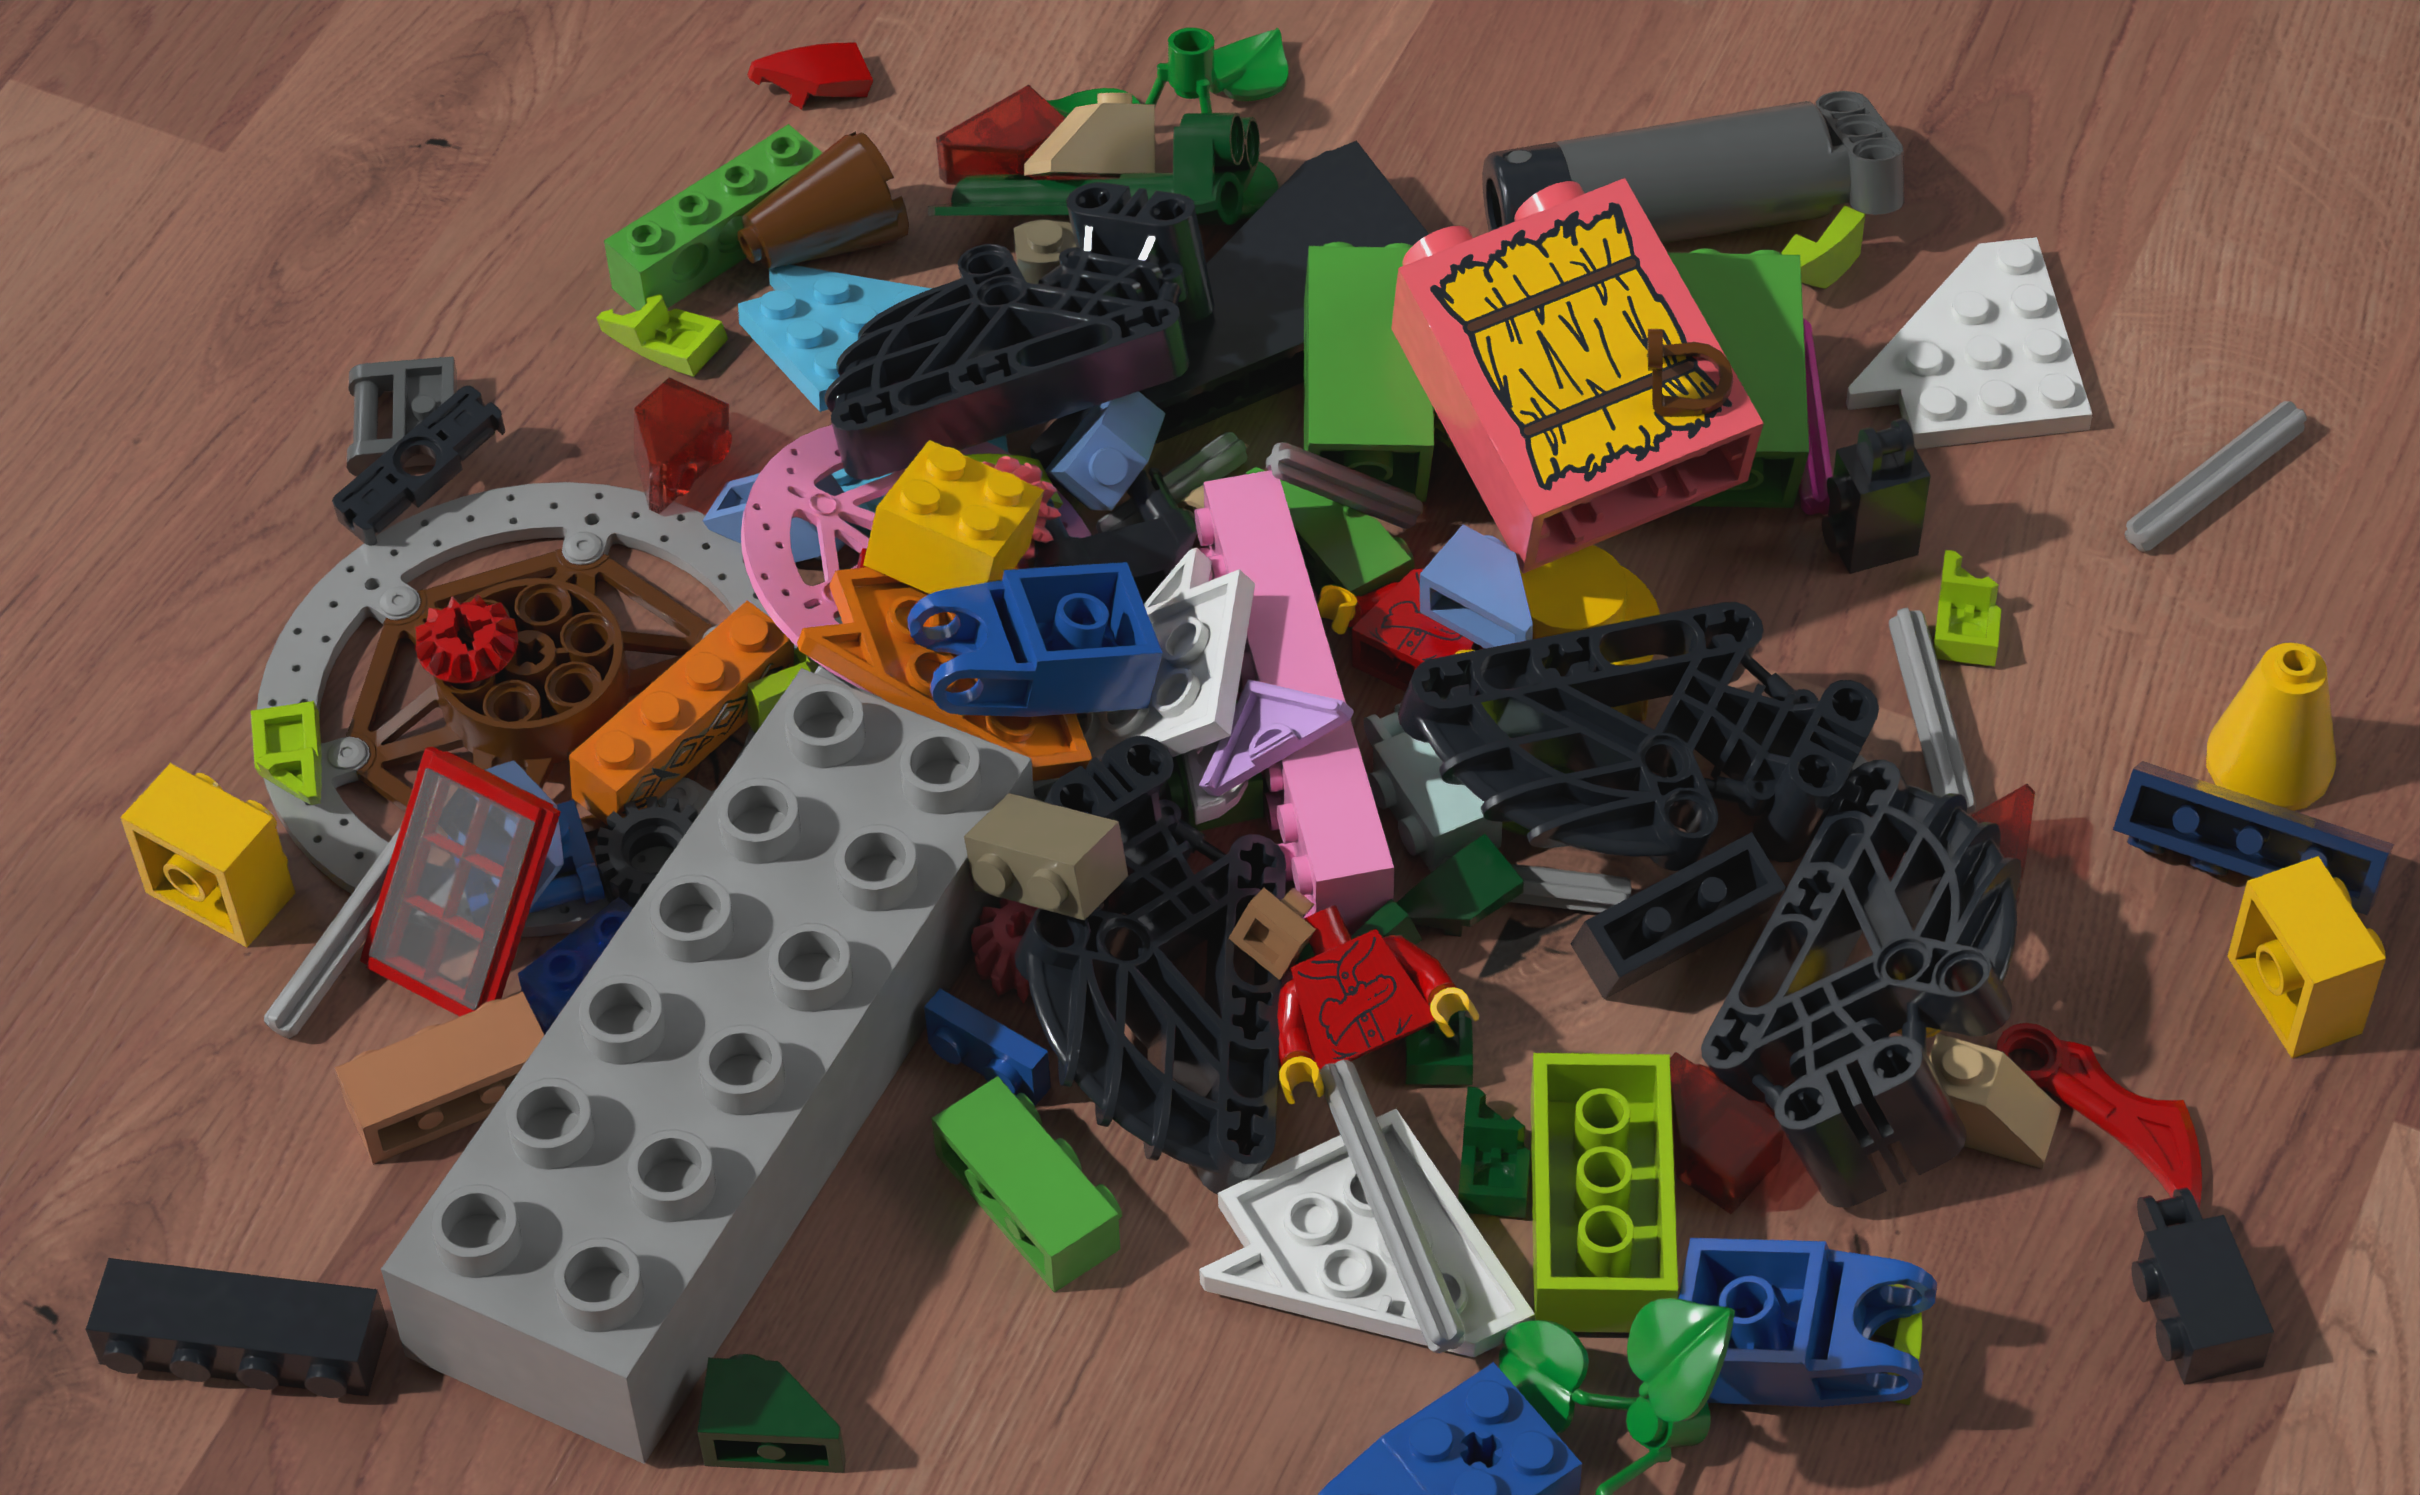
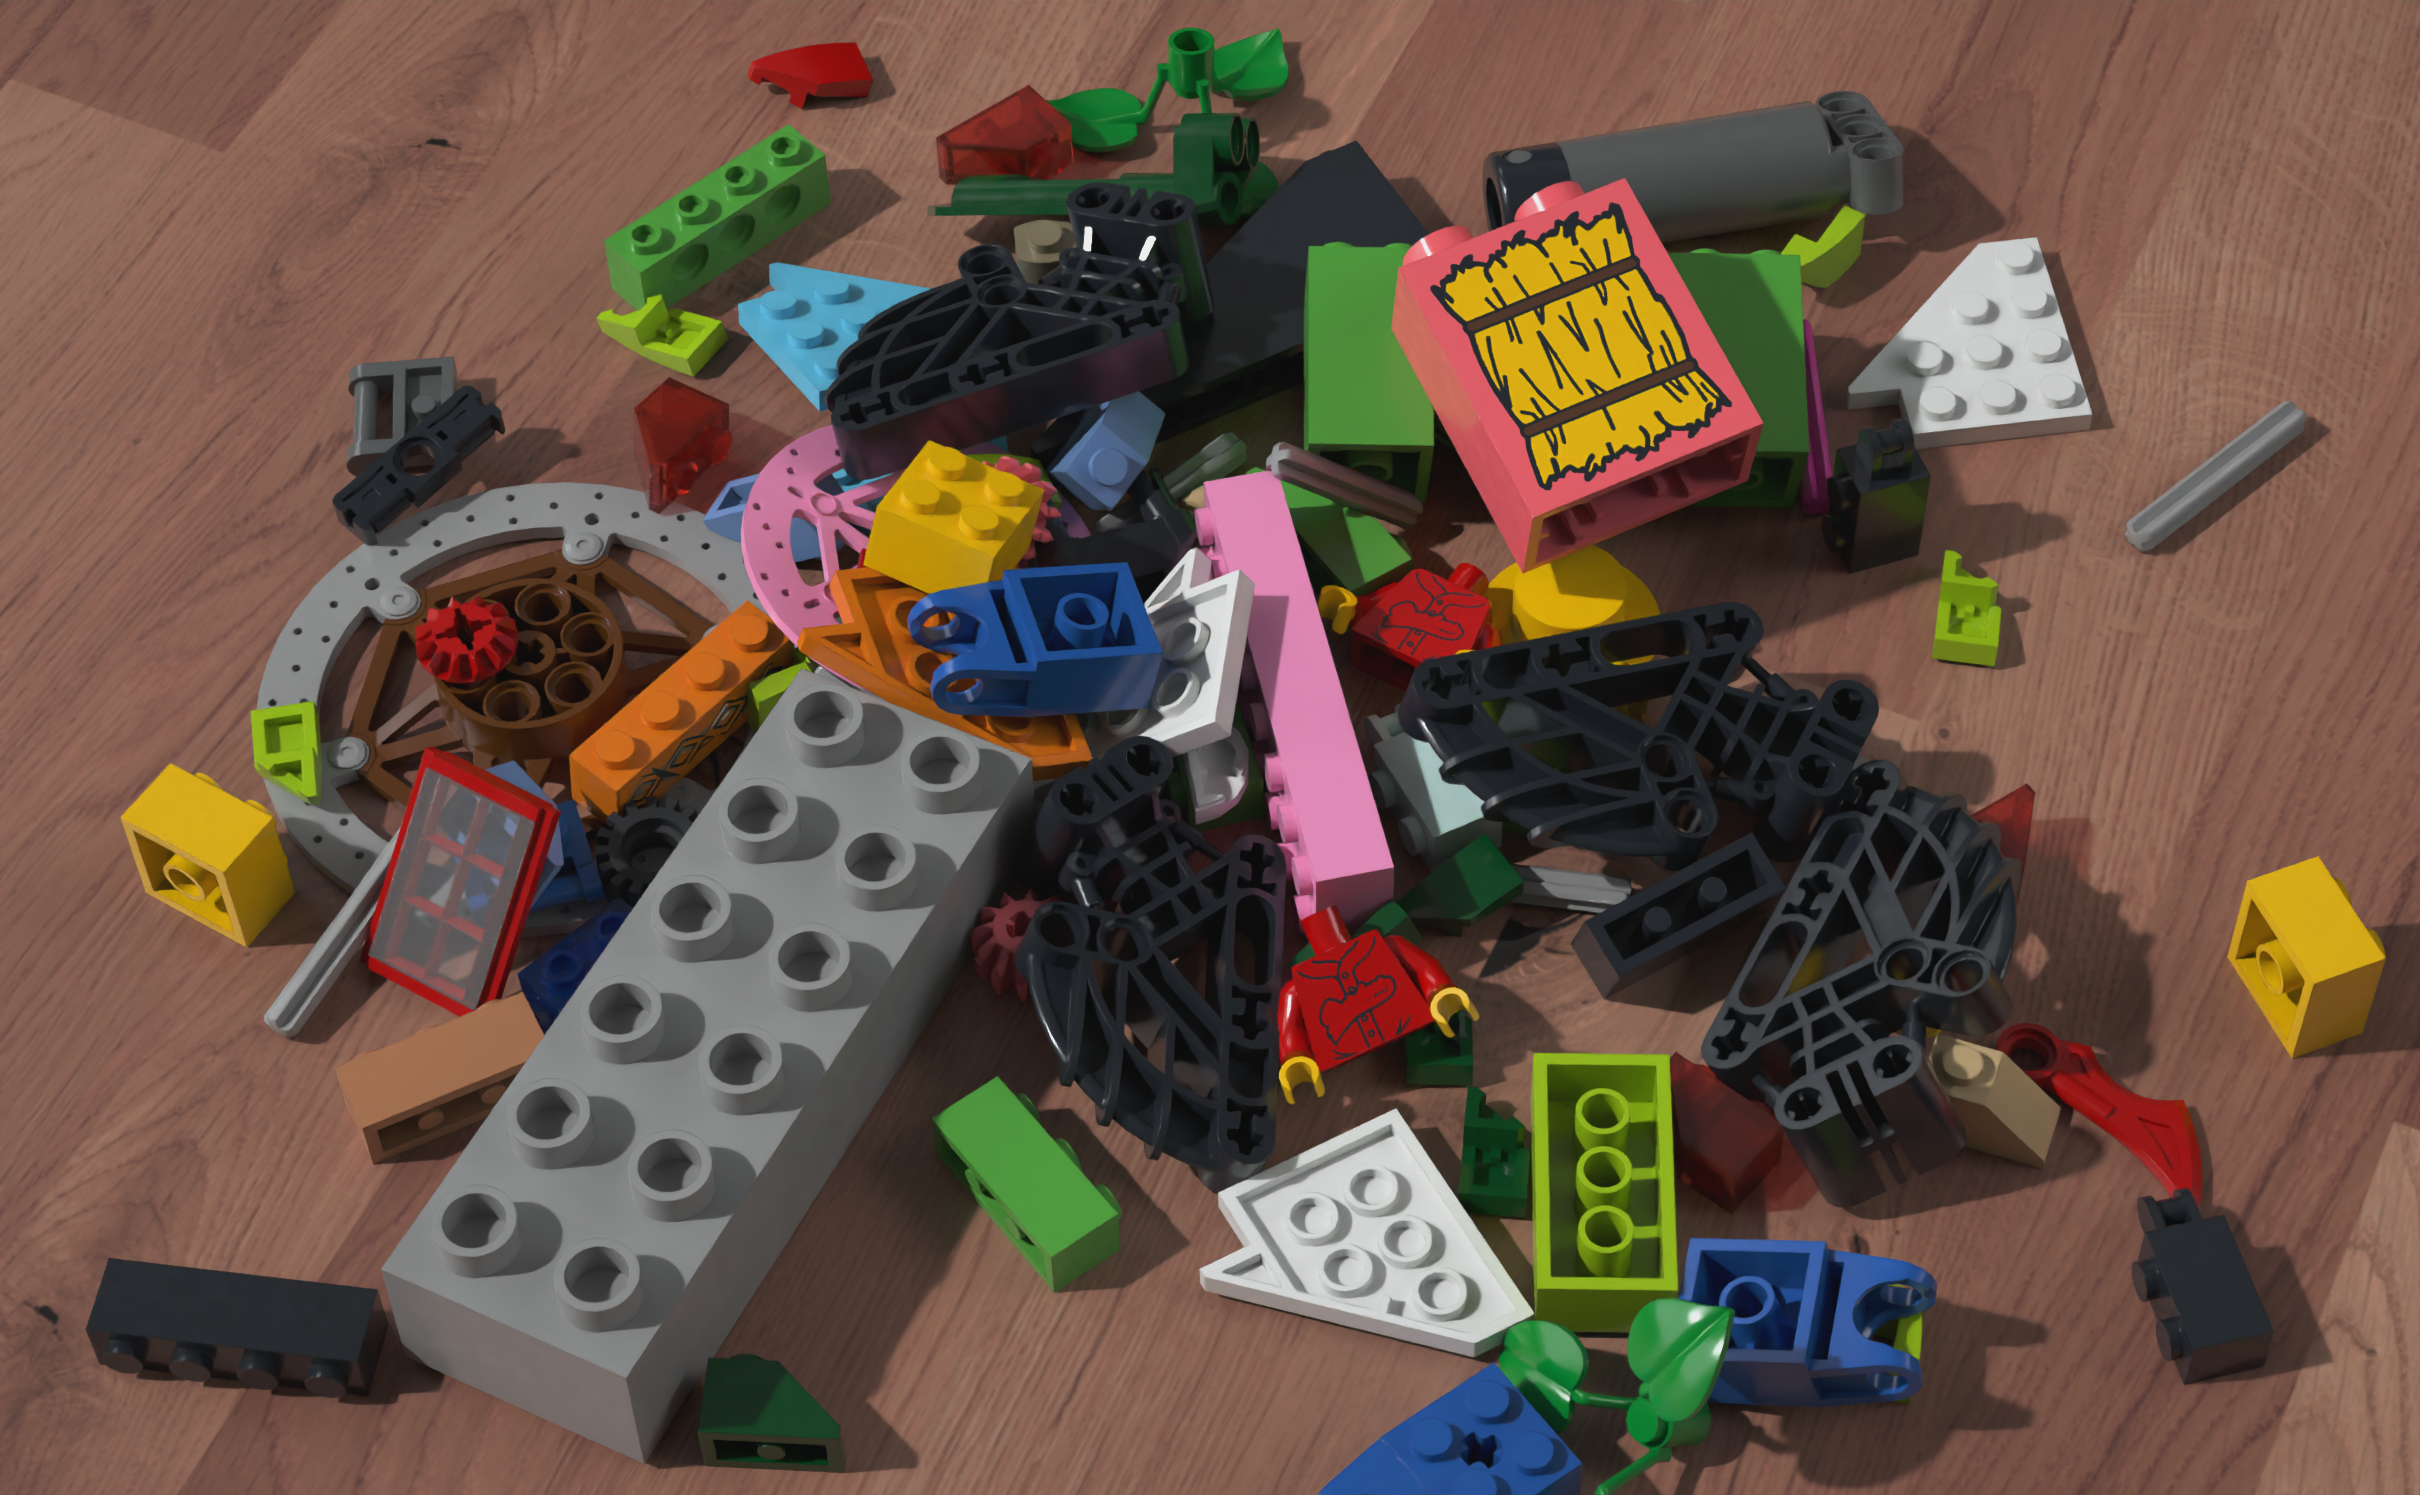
reddish brown cone [737,131,909,269] -> none
blue plate [924,988,1051,1106] -> none
dark tan brick [964,793,1128,920] -> none
tan slope [1024,93,1155,178] -> none
lavender tile [1199,679,1354,797] -> none
medium nougat tile [1228,888,1316,980] -> none
light grey axle [1320,1059,1465,1353] -> none
medium blue slope [1420,524,1533,648] -> none
reddish brown piece [1648,329,1733,417] -> none
light grey axle [1889,607,1977,814] -> none
dark blue brick [2113,761,2394,915] -> none
yellow cone [2206,643,2336,811] -> none

